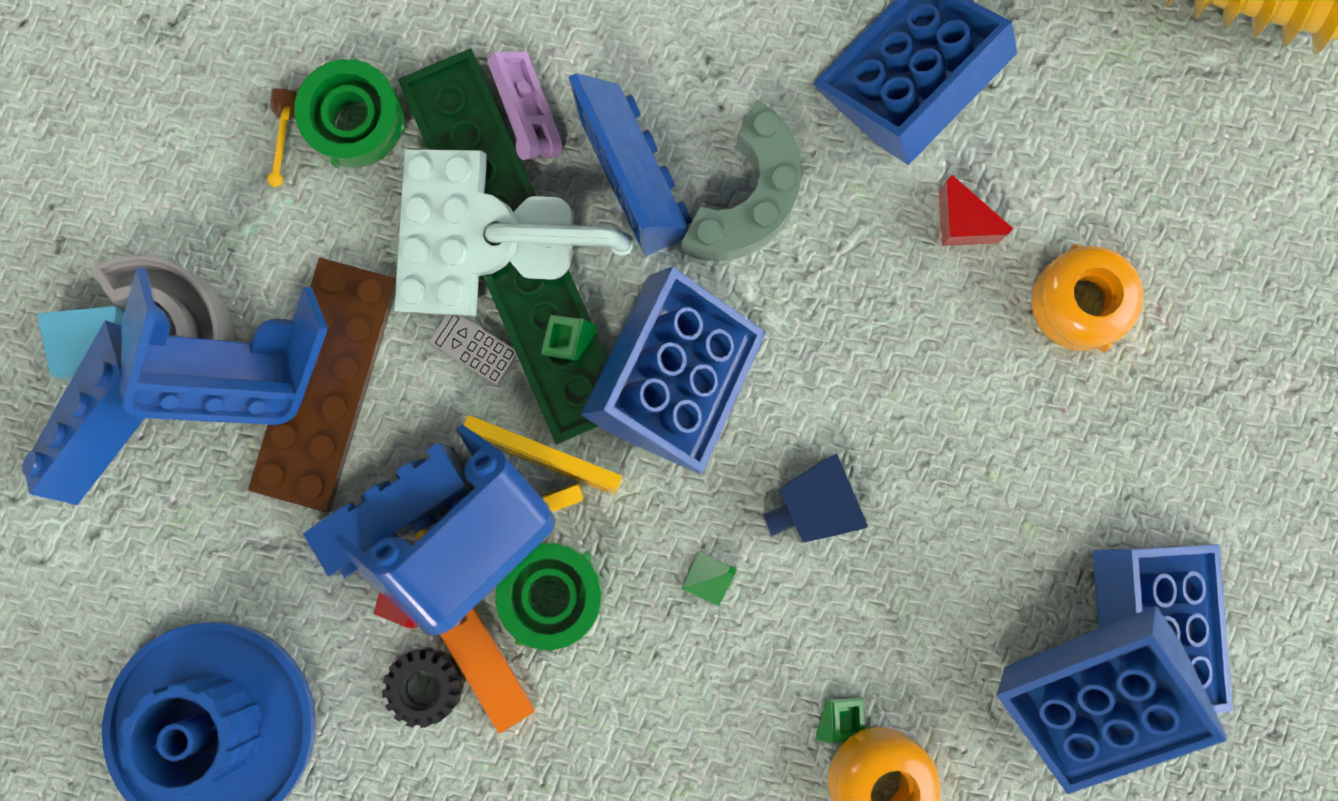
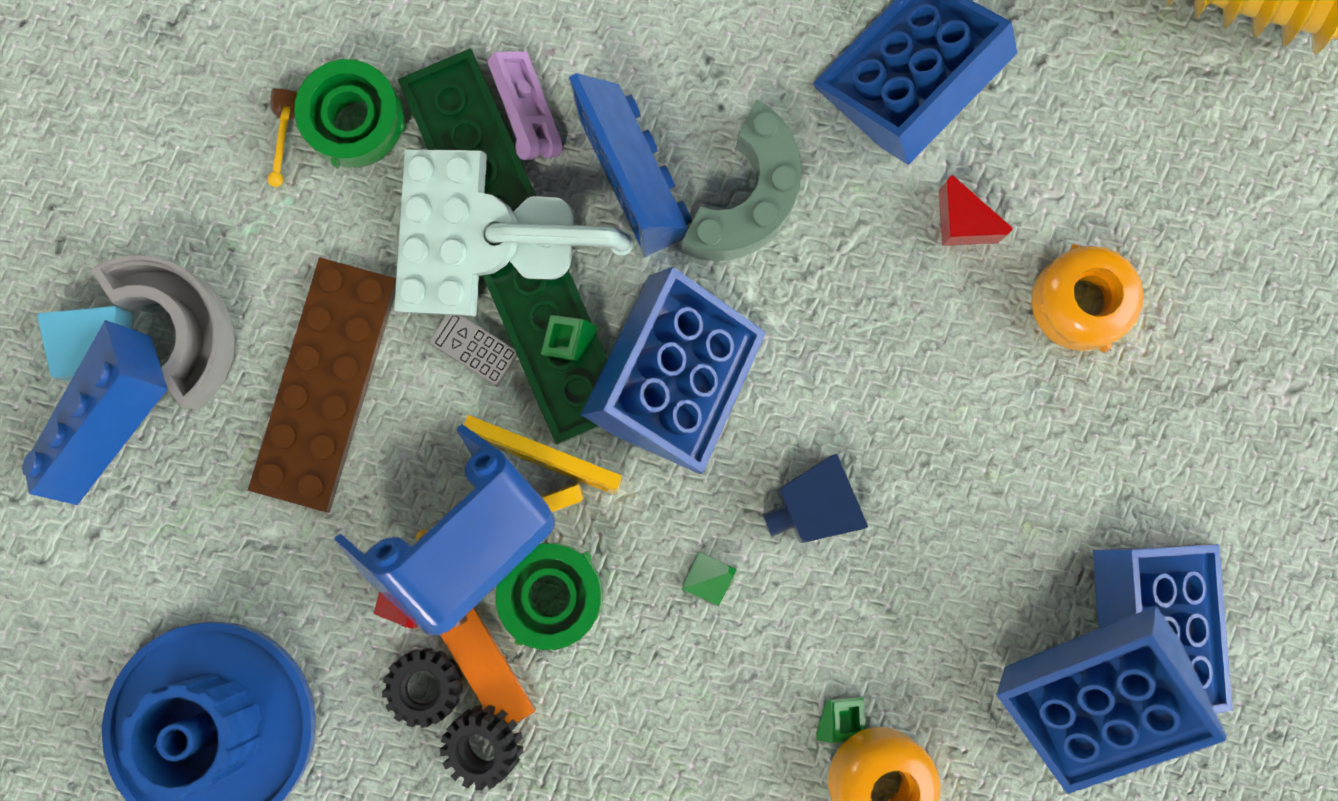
blue windscreen [120,267,328,425] -> none
blue wedge [303,442,475,579] -> none
none -> black tyre [440,705,523,791]

